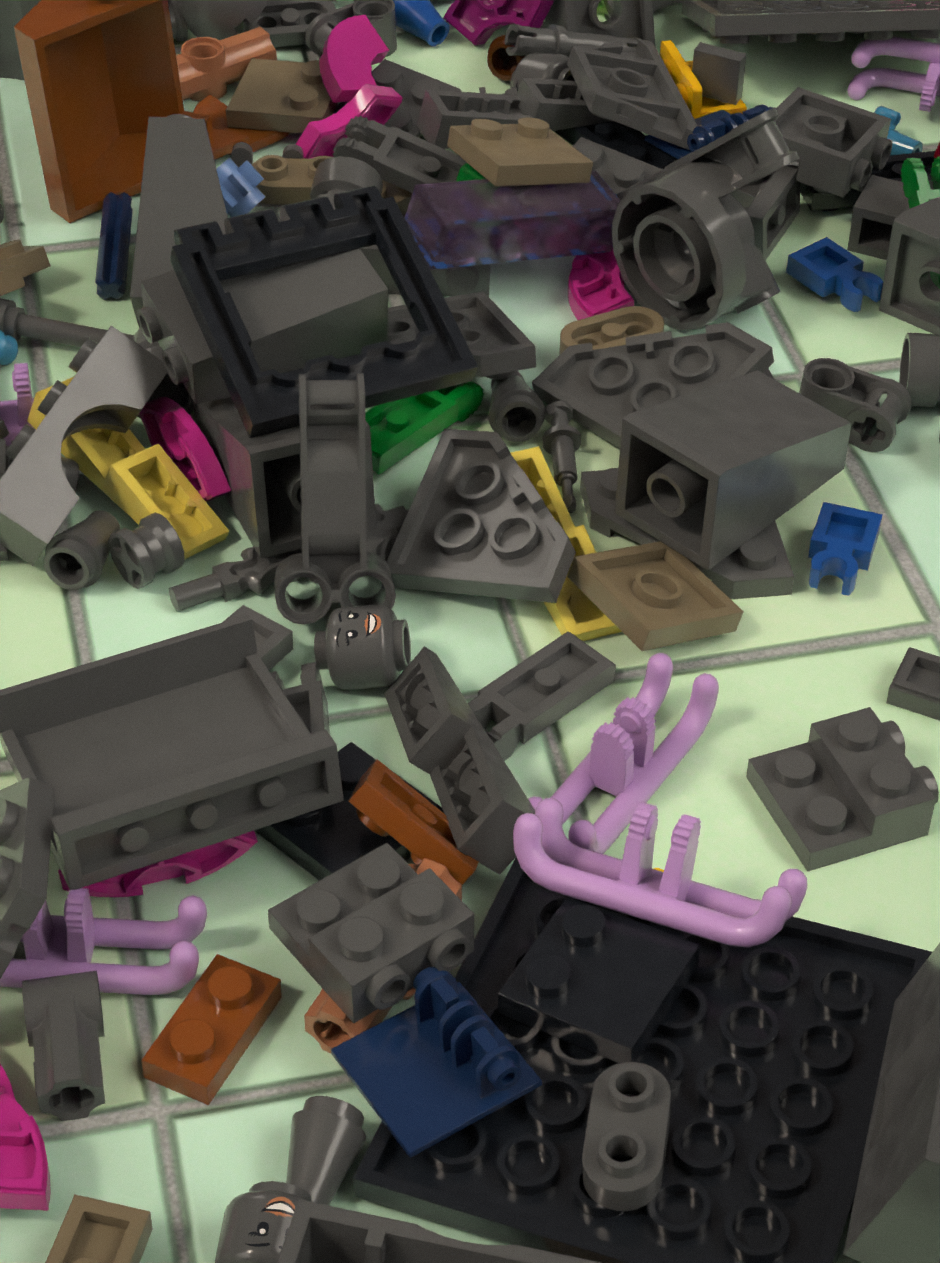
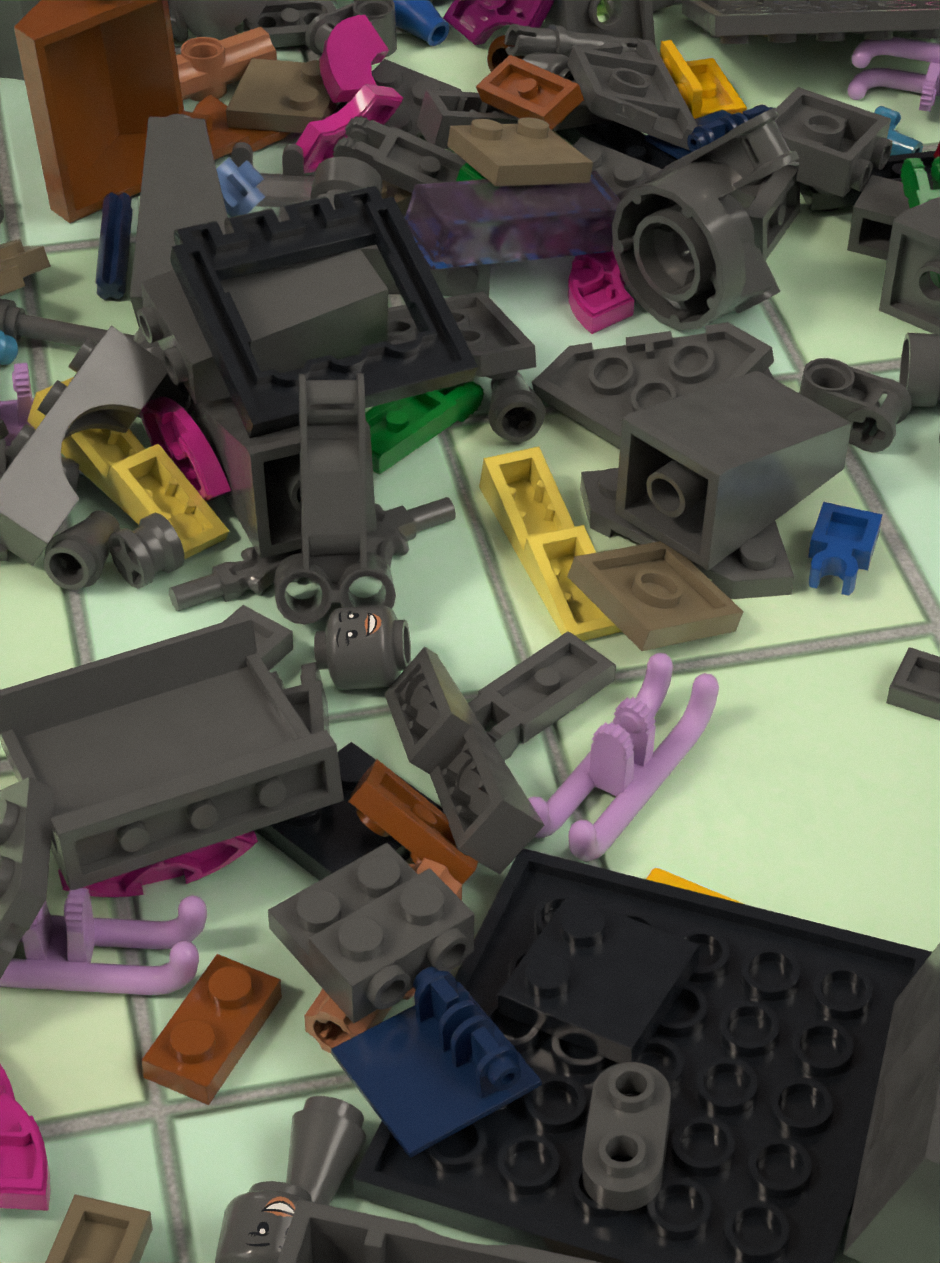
dark grey piece [22,970,105,1121] -> none
dark tan plate [251,155,333,204] -> none
dark grey plate [386,429,576,603] -> none
lavender piece [513,798,807,948] -> none
dark grey piece [542,401,581,513] -> none
dark tan plate [559,306,665,355] -> none
dark grey tile [692,42,746,105] -> none
dark grey plate [746,707,939,872] -> none
blue plate [786,237,883,312] -> none
none -> dark orange plate [476,55,584,130]

